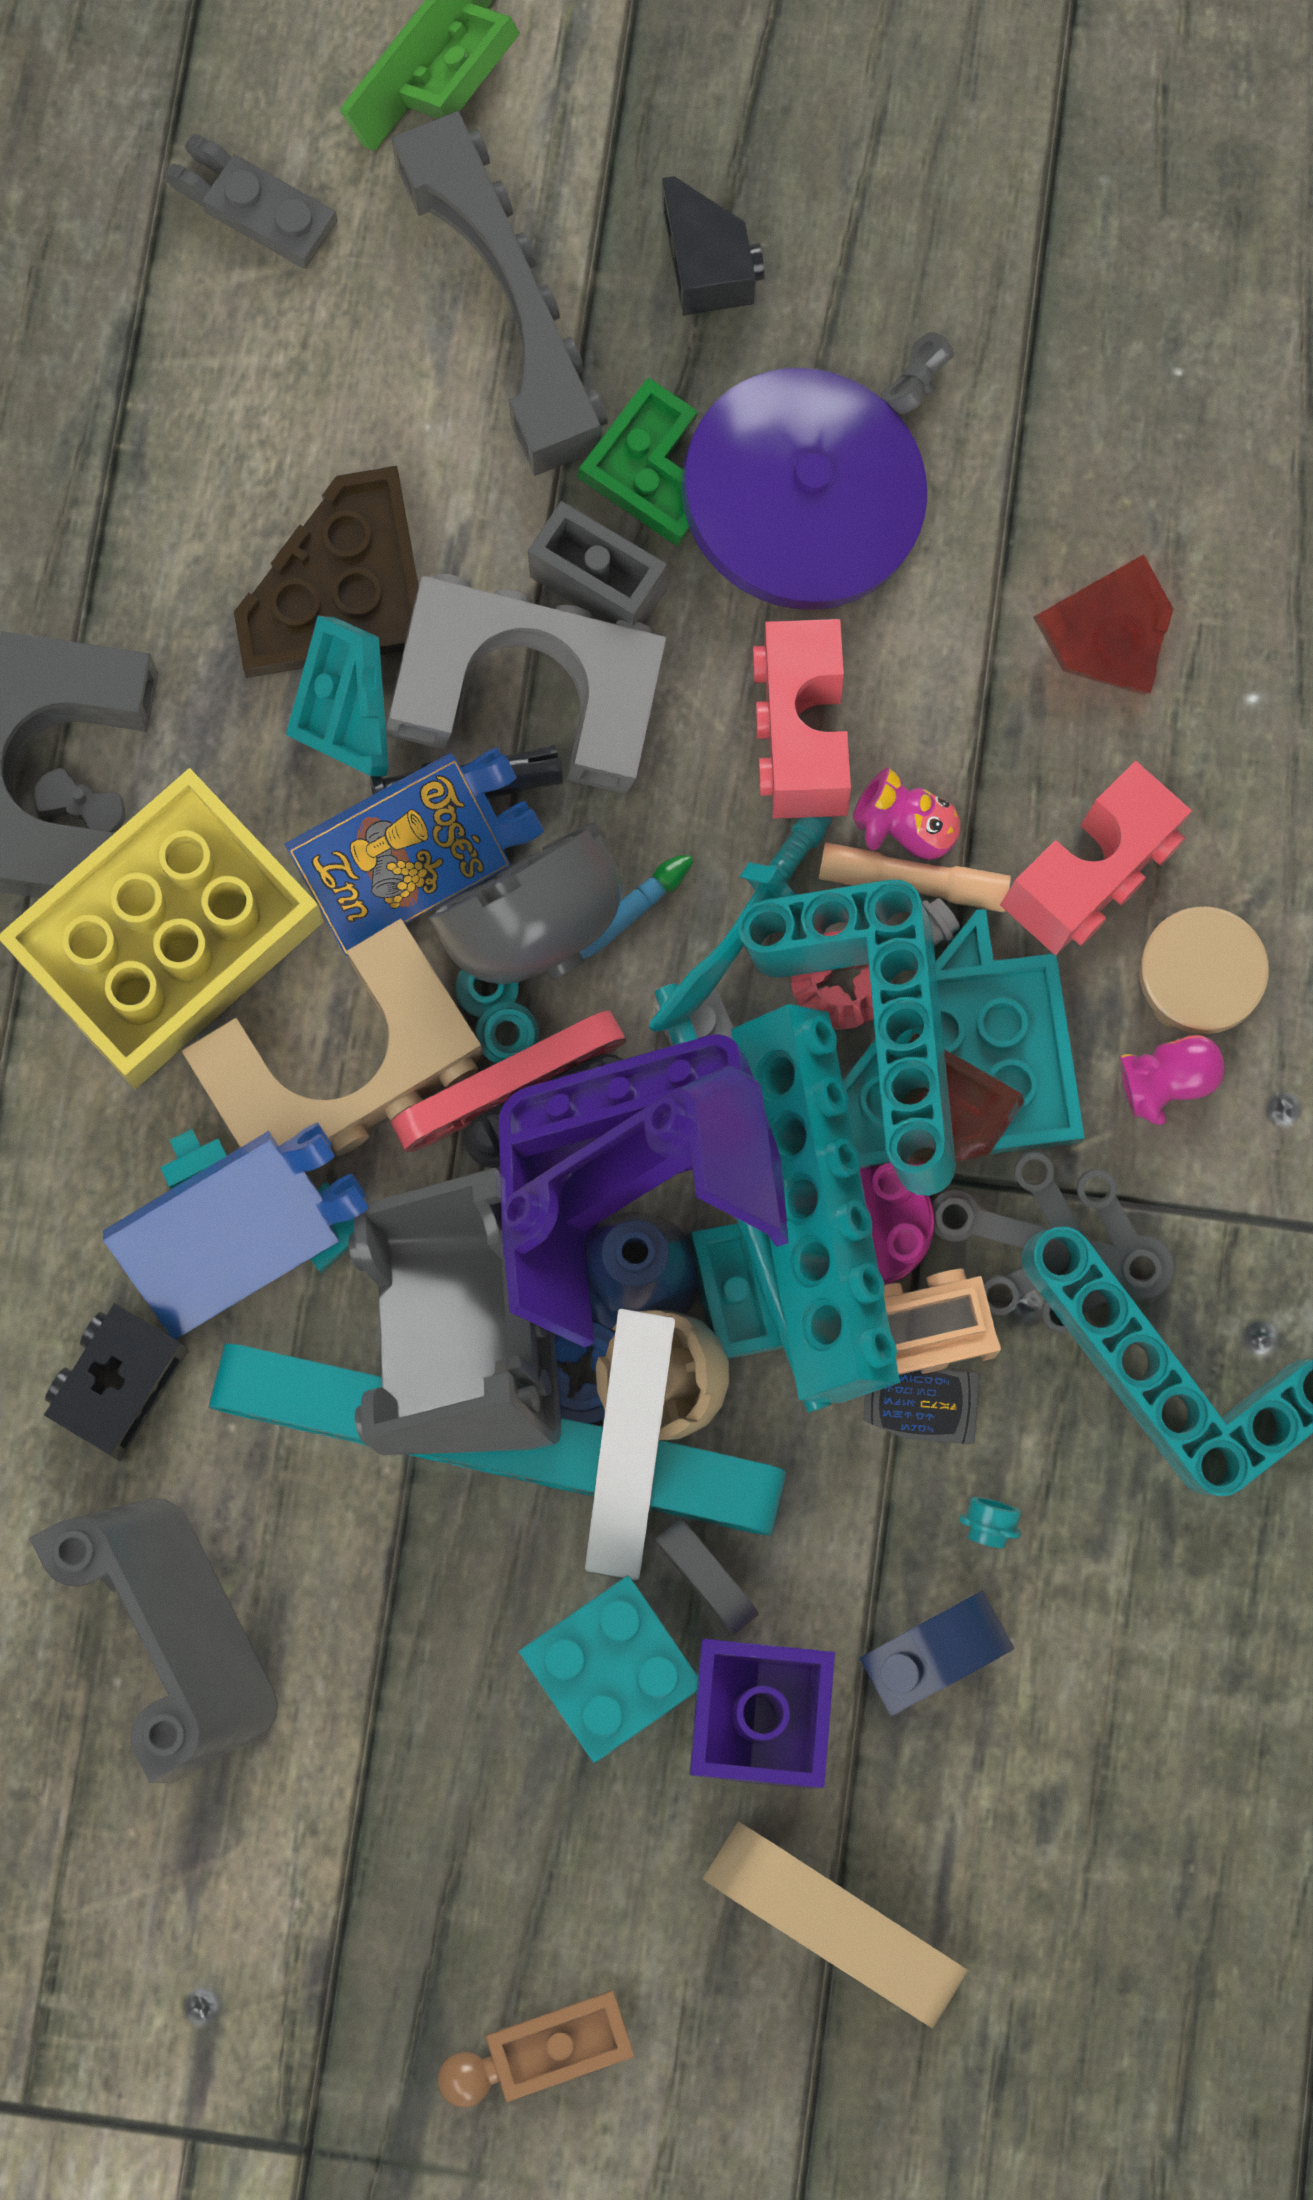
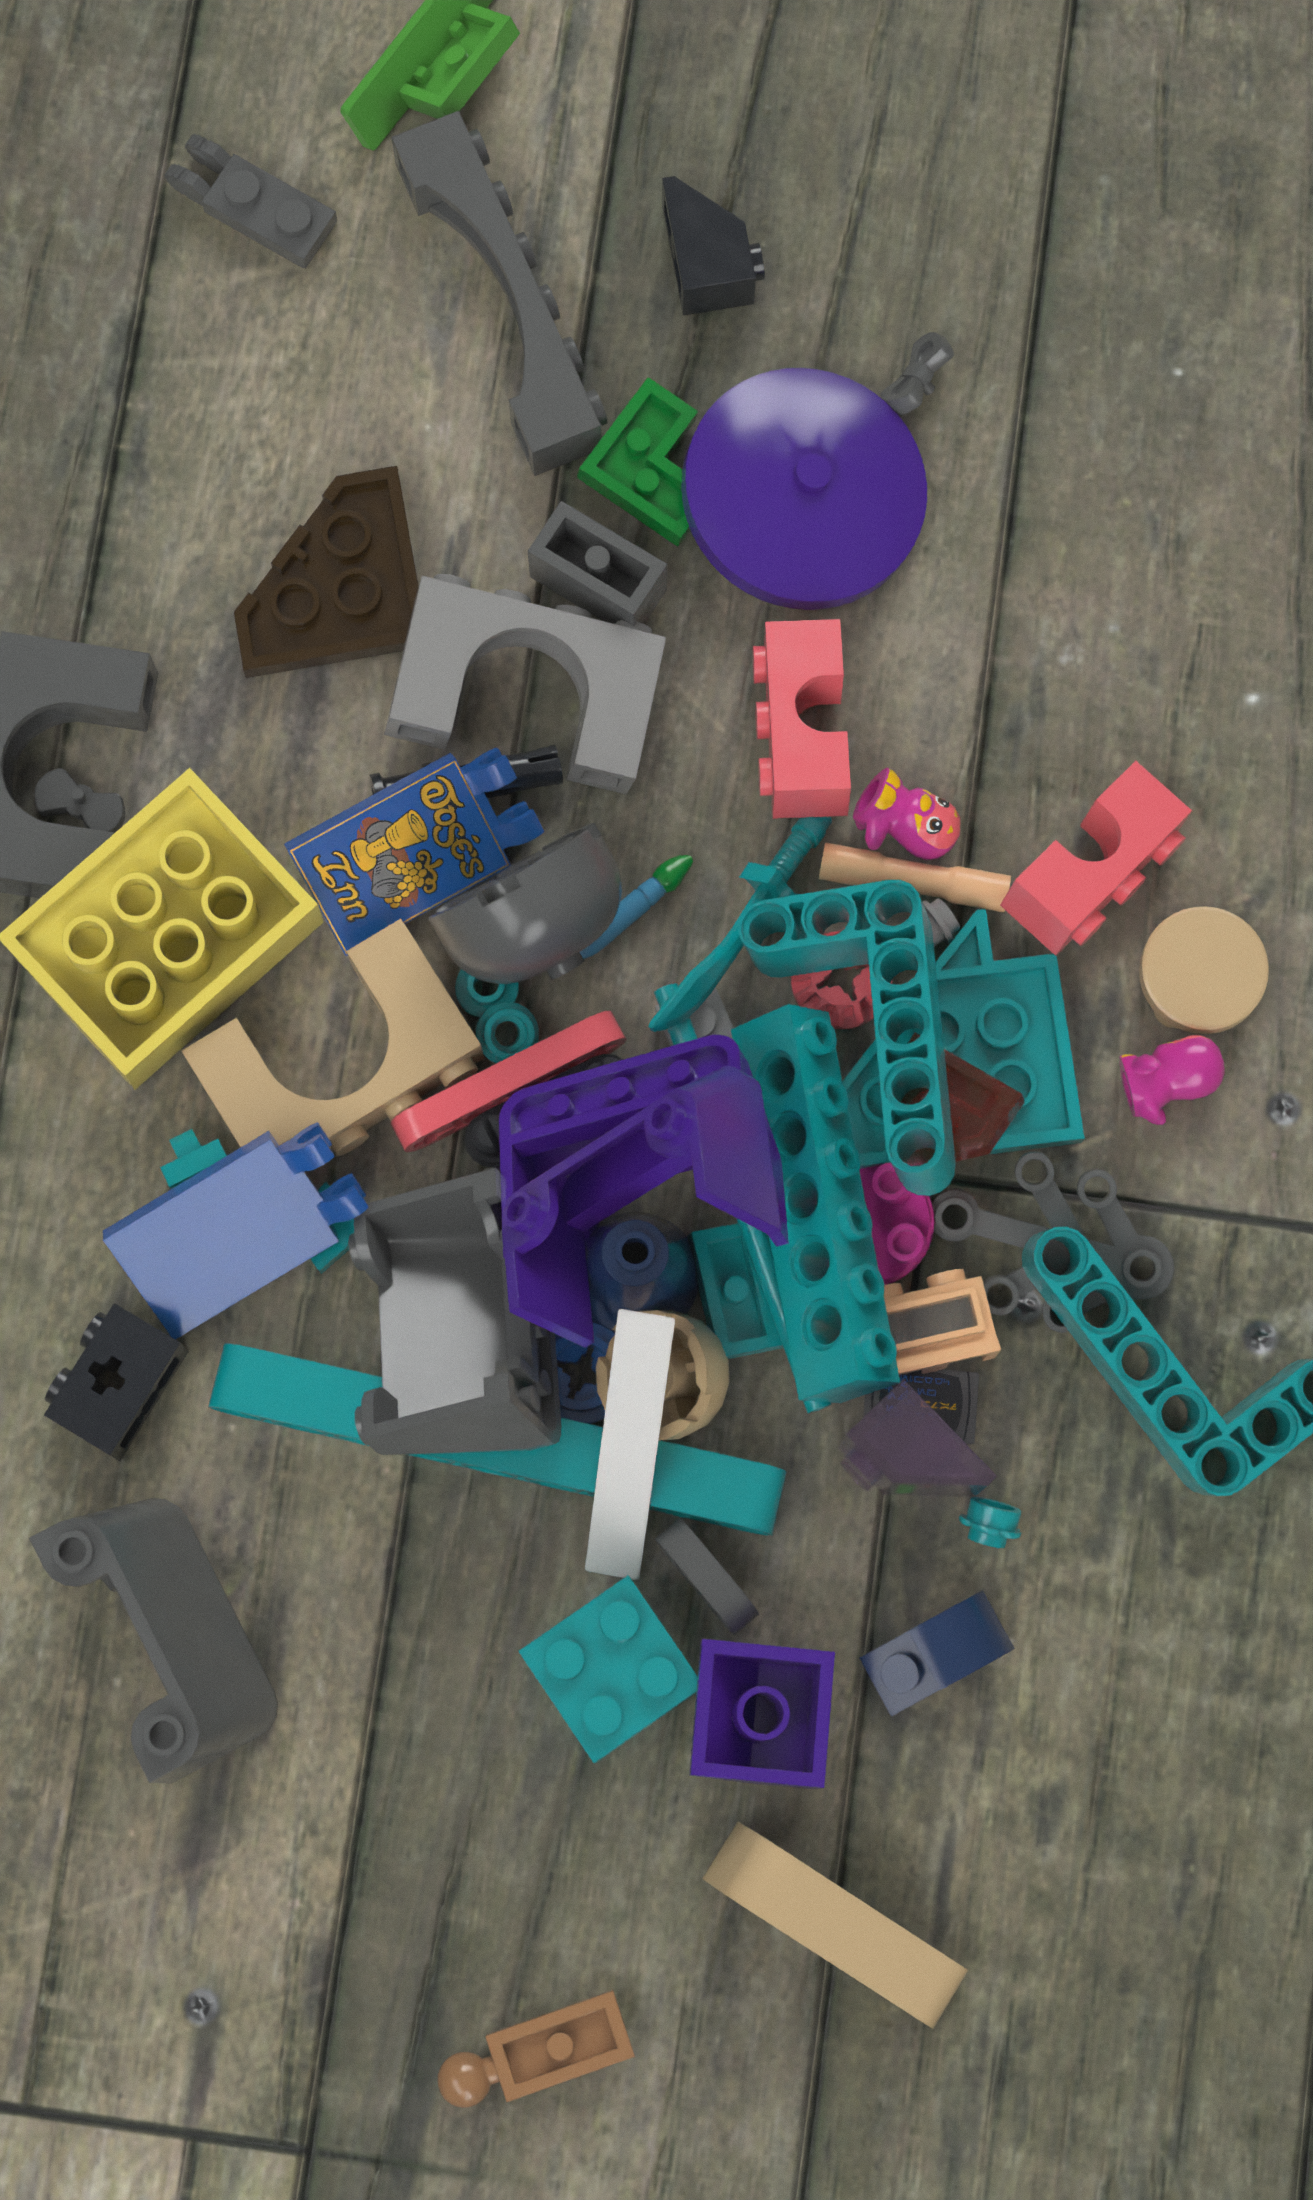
teal wing [286,616,389,776] -> none
clear red plate [1033,554,1173,695] -> none
none -> clear purple slope [839,1379,997,1497]

